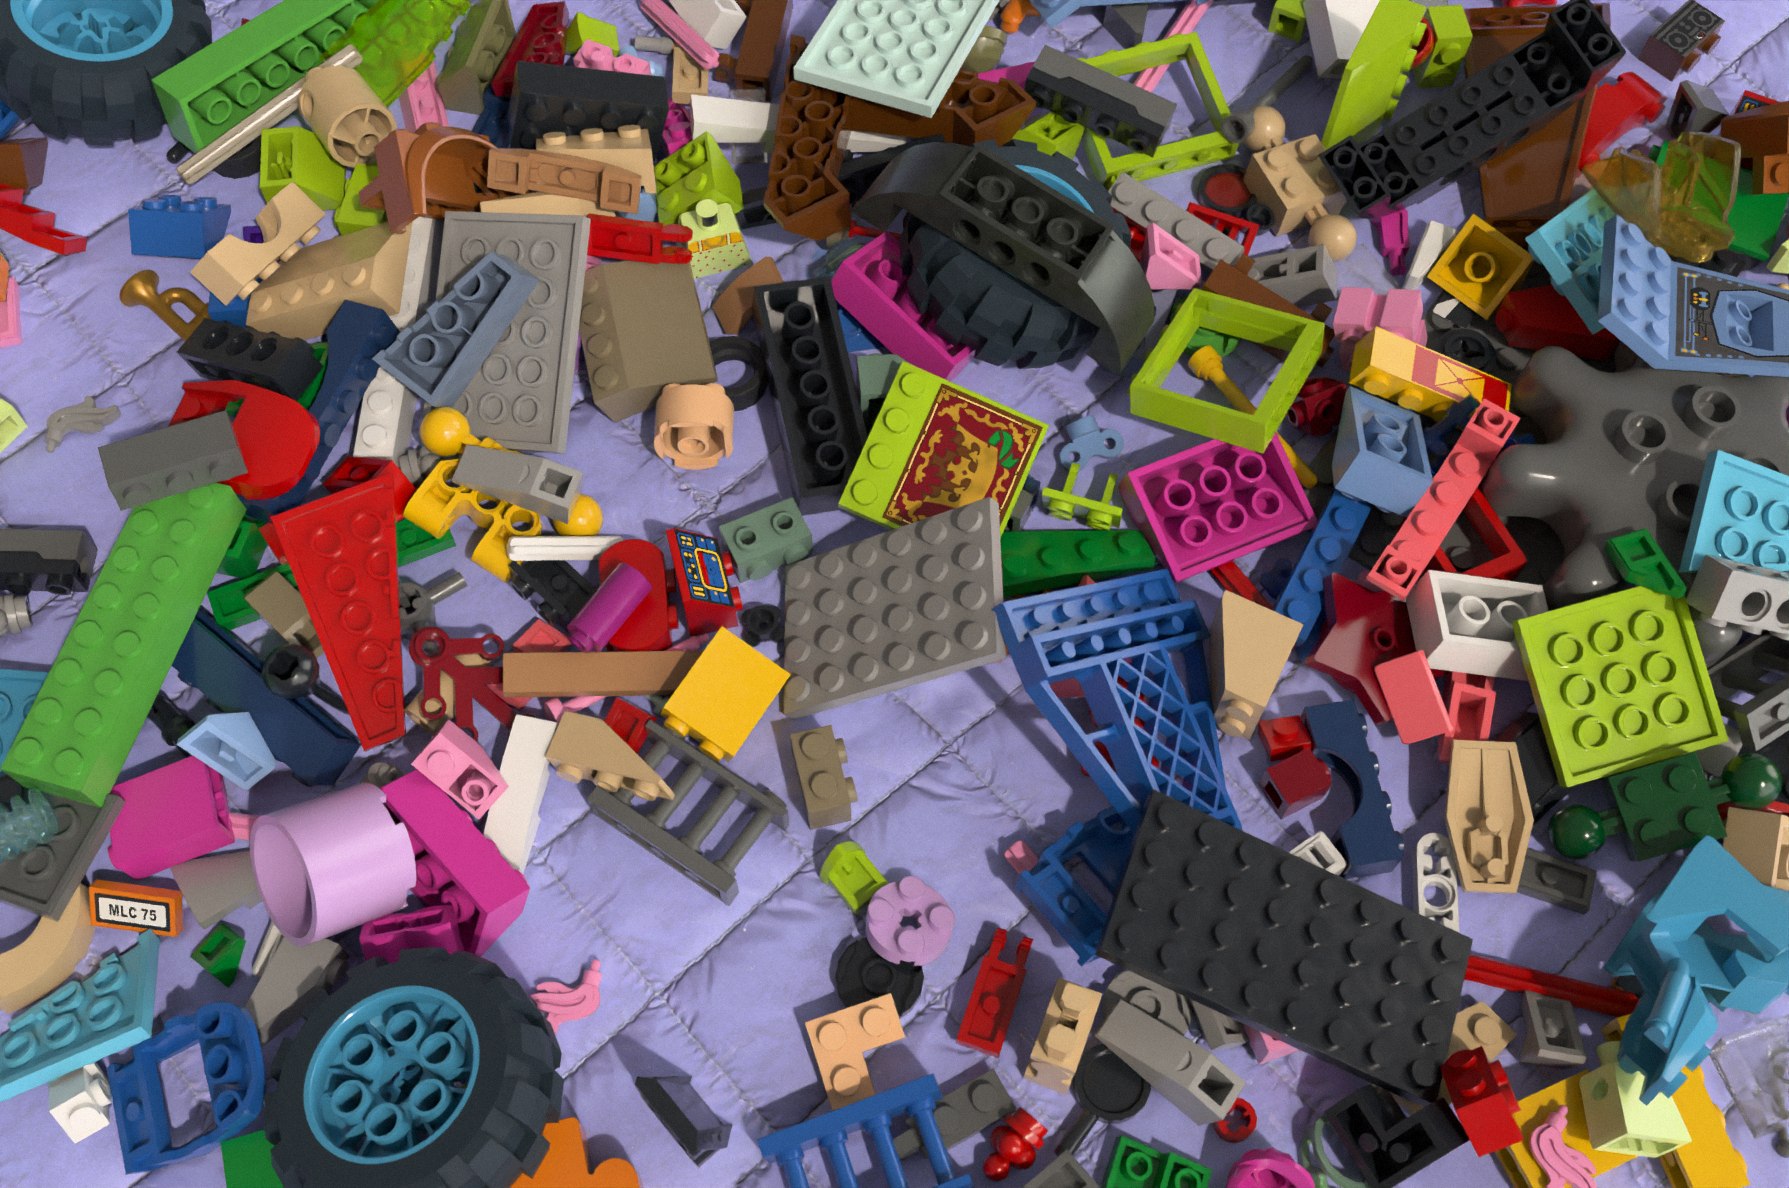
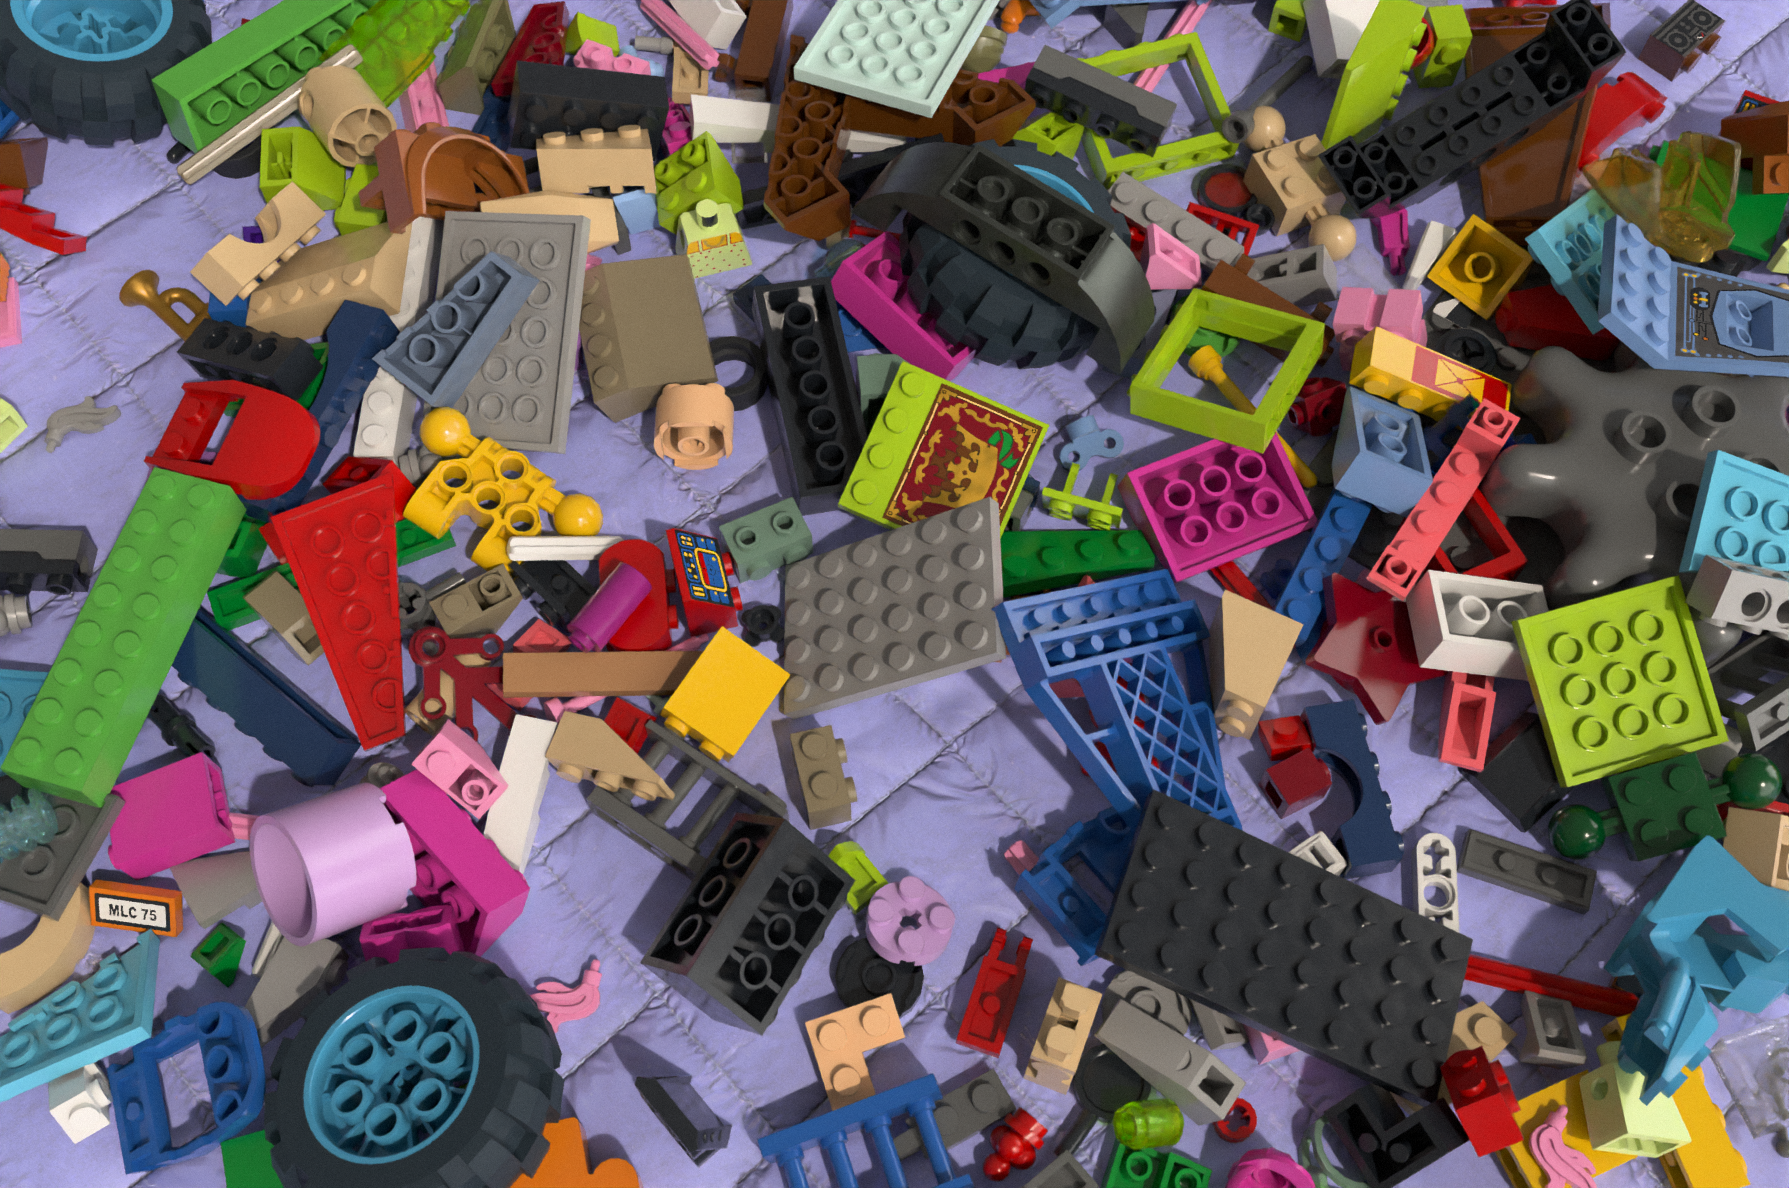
dark grey brick [98,410,248,511] -> none
blue slope [128,195,231,259] -> none
light blue slope [177,712,277,791] -> none
black piece [262,643,349,715] -> none
light grey slope [452,445,583,524] -> none
medium nougat slope [487,148,642,214] -> none
red hinge [586,213,693,264] -> none
medium nougat slope [713,257,784,335] -> none
coral slope [1374,650,1454,745] -> none
tan piece [1444,740,1534,894] -> none
green tile [1604,528,1687,599] -> none
dark grey slope [1665,80,1729,149] -> none
none -> dark tan slope [429,564,523,639]
none -> black brick [640,812,856,1035]
none -> clear neon green brick [1113,1098,1184,1150]

